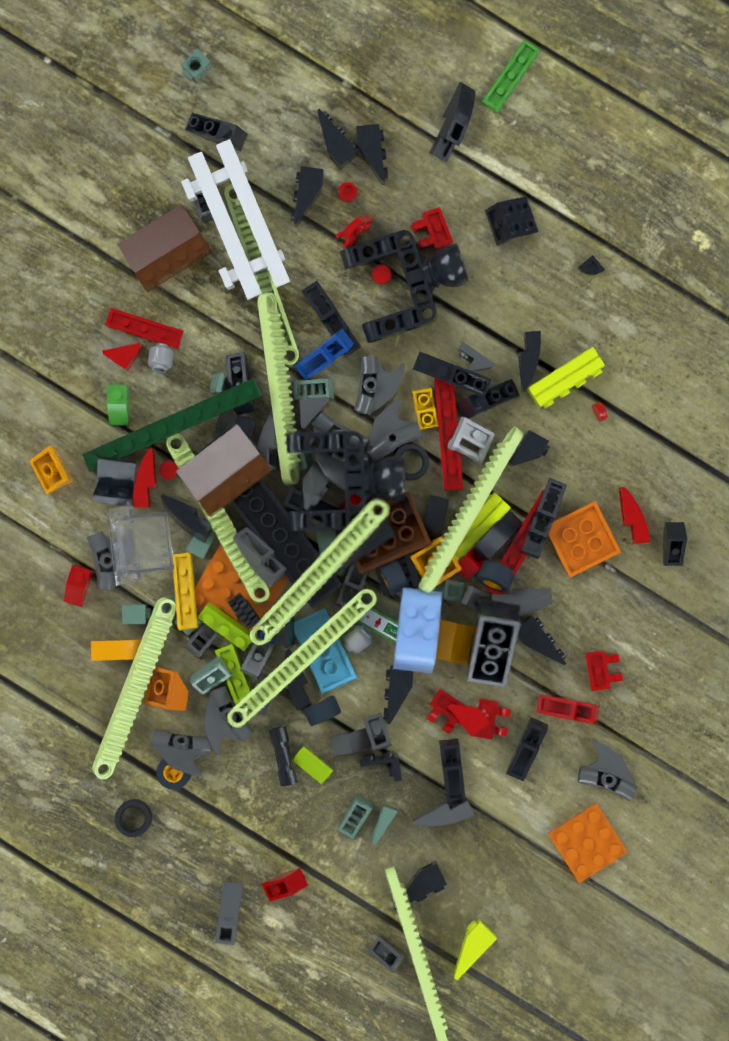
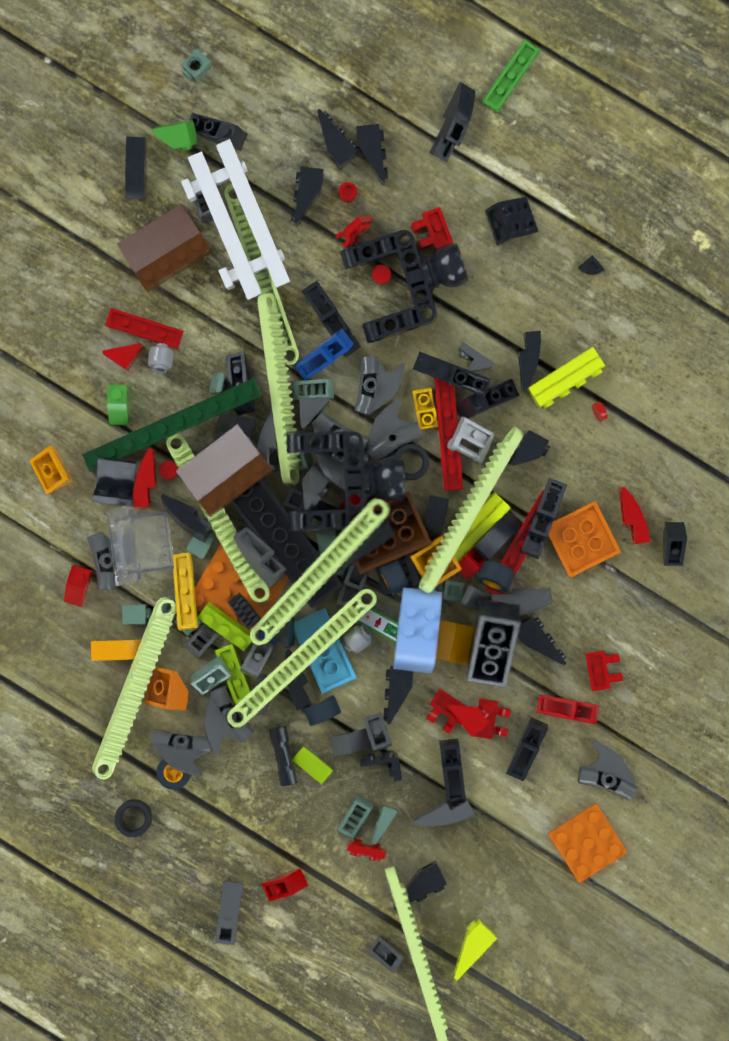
none -> black slope [125,136,147,199]
none -> bright green slope [151,120,198,151]
none -> red plate [347,838,386,861]

